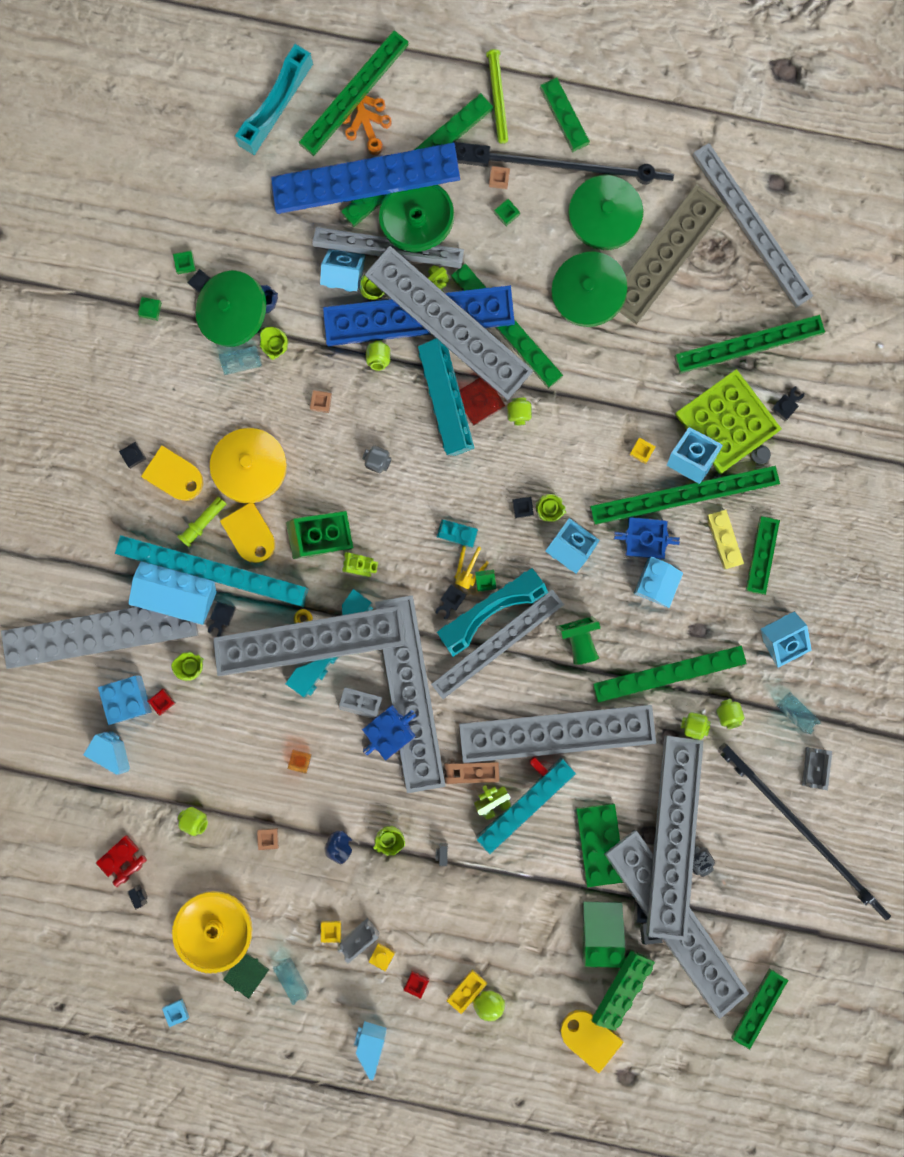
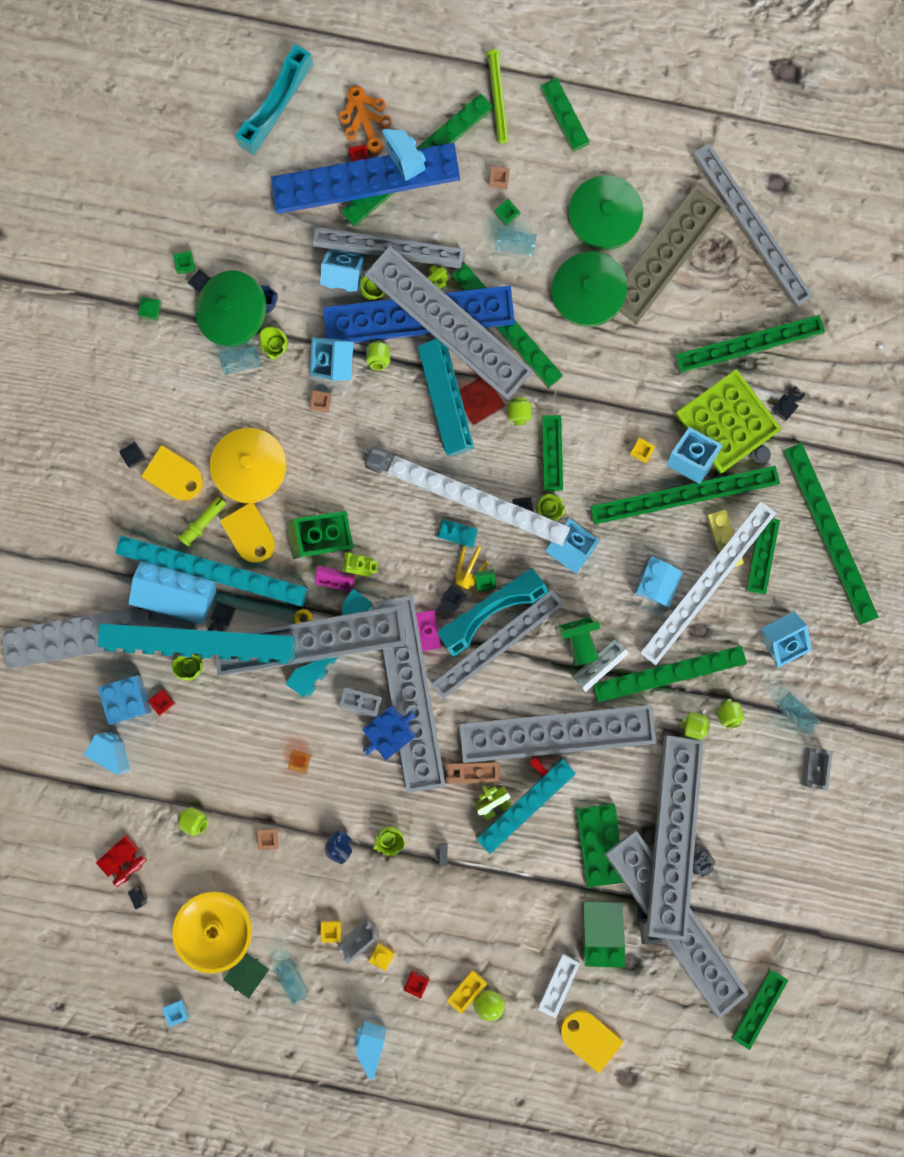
green plate [299,30,409,156] -> none
green dish [379,185,454,252] -> none
black bar [454,142,674,185] -> none
green plate [590,950,655,1031] -> none
blue plate [614,518,680,559] -> none
black bar [719,743,891,921] -> none
none -> teal brick [97,624,296,664]
none -> medium azure slope [310,337,353,380]
none -> dark pink plate [315,566,356,592]
none -> red tile [349,144,369,162]
none -> medium azure slope [382,129,426,181]
none -> white plate [387,456,570,546]
none -> dark pink plate [416,610,441,651]
none -> clear light blue hinge [496,229,537,256]
none -> white plate [537,953,580,1018]
none -> green plate [542,415,563,492]
none -> white plate [572,640,629,692]
none -> white plate [640,501,776,665]
none -> green plate [783,443,879,625]

